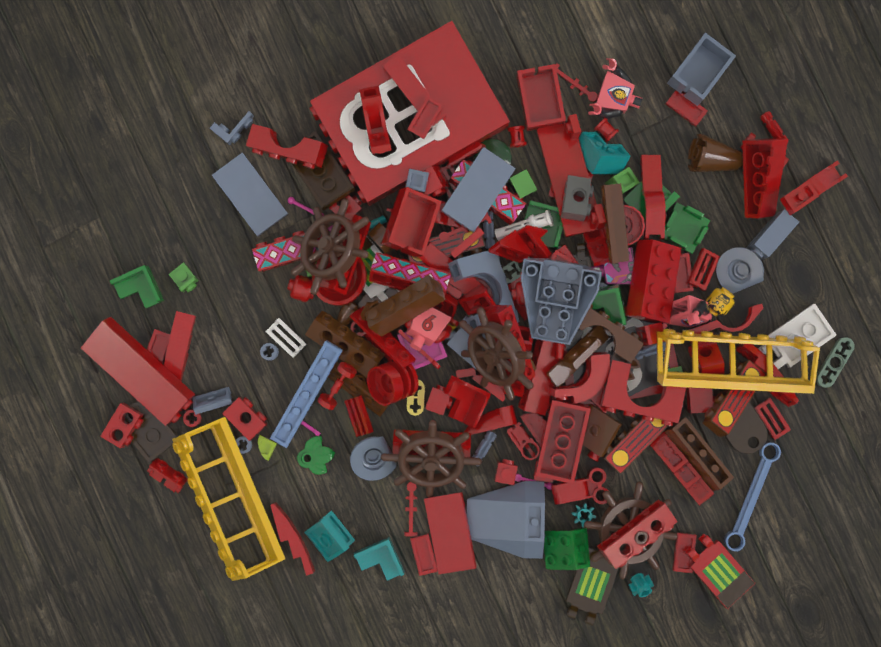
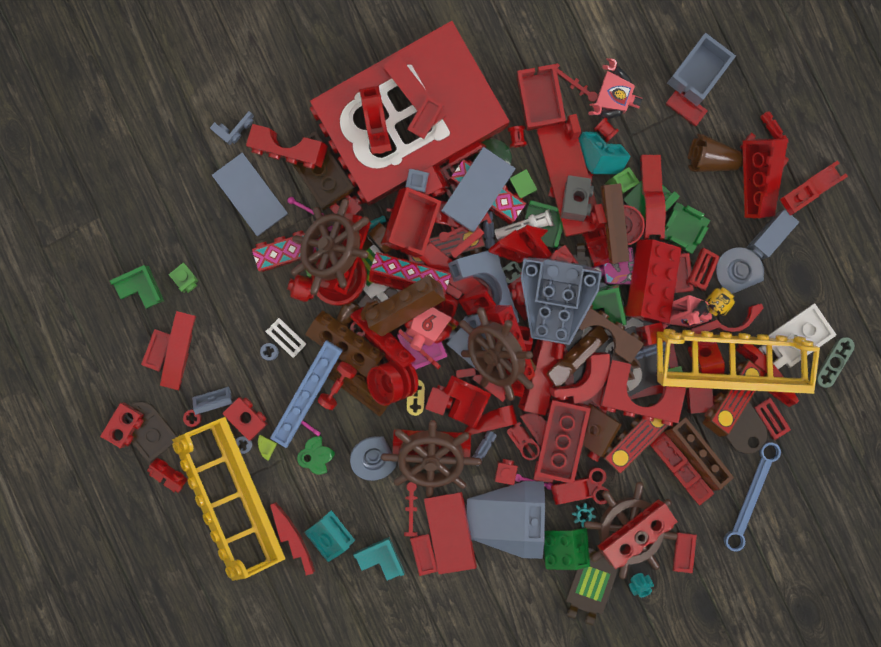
red brick [81,317,195,426] -> none
red tile [345,395,374,437] -> none
tile [684,534,755,609] -> none

